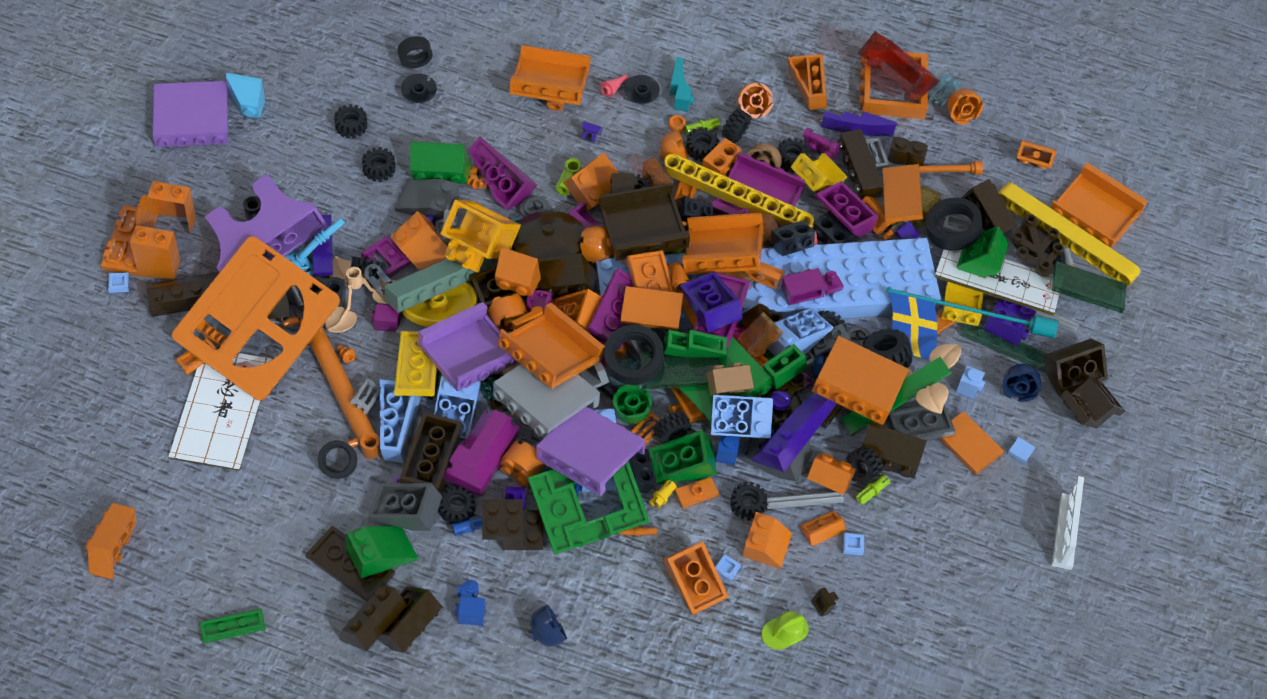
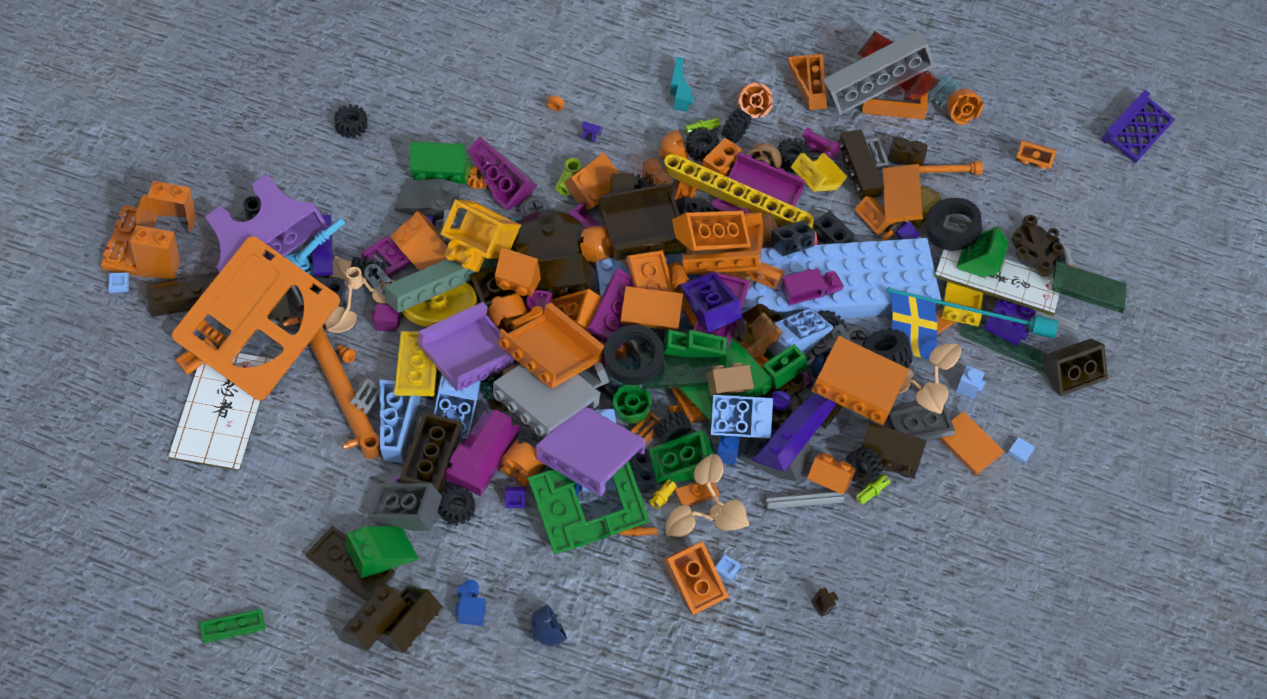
orange wedge [86,503,136,579] -> none
medium lavender panel [153,81,229,147] -> none
medium azure slope [226,73,265,118] -> none
black tyre [318,440,358,479] -> none
black tyre [362,147,396,182] -> none
black tyre [397,36,433,69] -> none
black dish [401,74,437,103] -> none
blue axle [452,516,482,536] -> none
dark brown bracket [482,499,543,550] -> none
orange panel [509,45,591,105] -> none
coral cone [600,74,629,98] -> none
black dish [624,75,660,104] -> none
orange tile [668,115,686,133] -> none
black tyre [730,482,767,521] -> none
orange slope [742,512,792,569] -> none
lime piece [762,611,809,650] -> none
orange slope [800,511,846,546] -> none
magenta slope [815,181,879,238] -> none
dark purple slope [821,111,897,136] -> none
green tile [842,357,951,436] -> none
light blue tile [843,533,864,555] -> none
dark brown wedge [961,179,1017,235] -> none
yellow beam [998,182,1140,287] -> none
dark blue cylinder [1002,363,1042,402] -> none
orange panel [1050,162,1148,248] -> none
white fence [1051,476,1084,570] -> none
dark brown bracket [1061,377,1126,428] -> none
none -> light nougat plant [666,454,749,537]
none -> orange slope [672,211,751,251]
none -> dark brown tile [731,318,756,345]
none -> light grey brick [823,30,935,115]
none -> dark purple fence [1100,90,1175,163]

